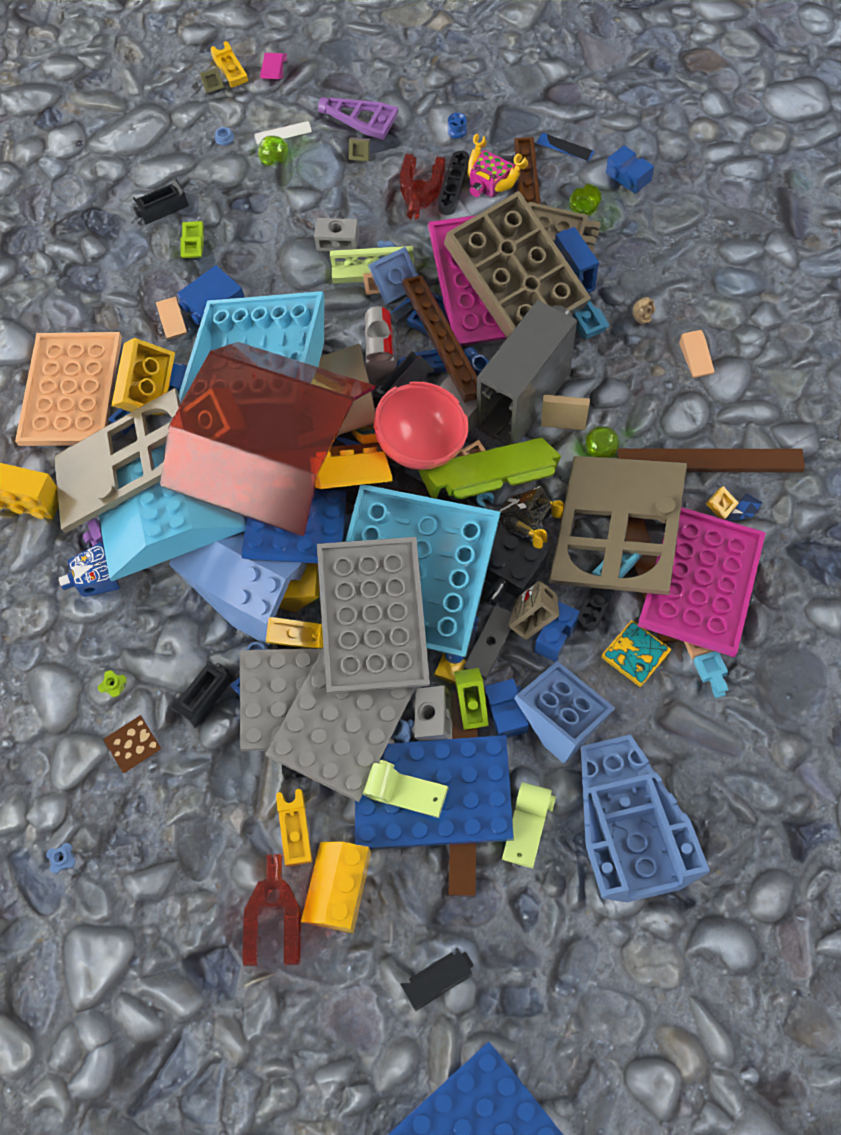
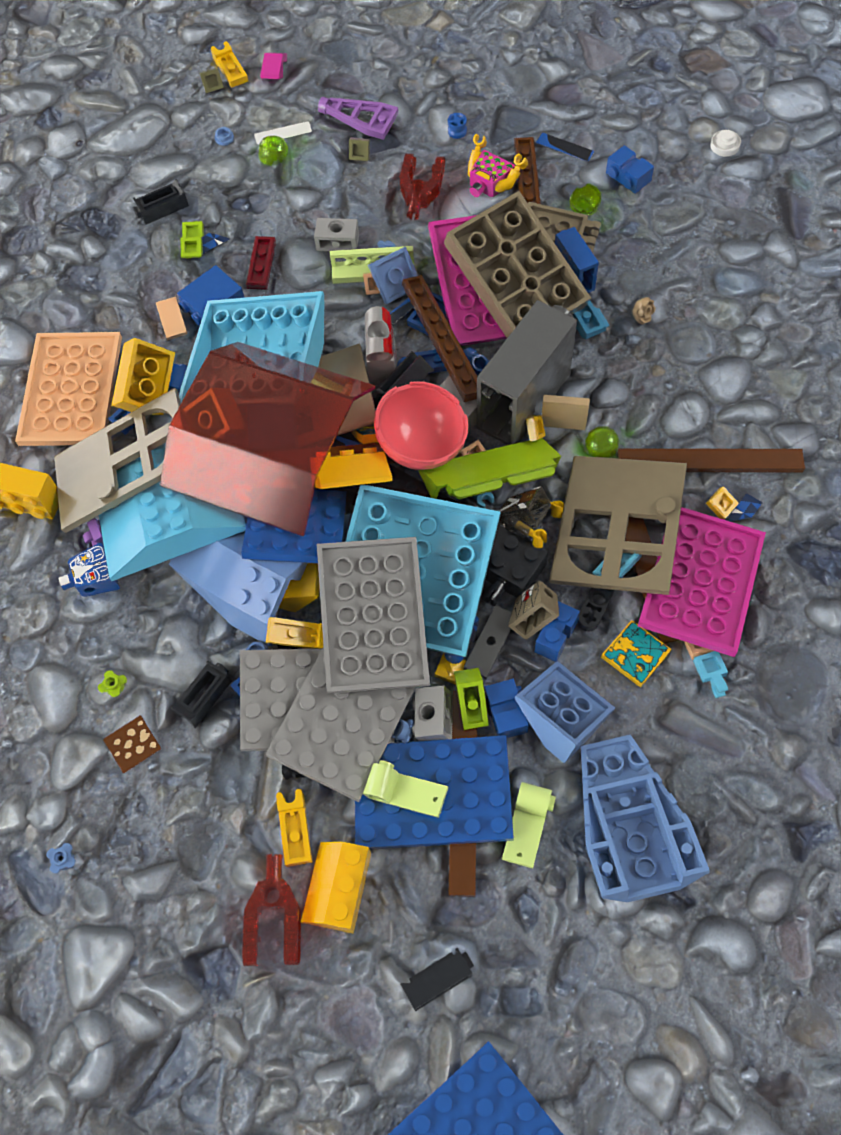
black beam [438,151,469,215] -> none
light nougat slope [679,330,715,378] -> none
none -> sticker [201,233,230,255]
none -> dark red tile [246,236,276,290]
none -> yellow tile [526,414,545,441]
none -> white plate [710,130,741,157]

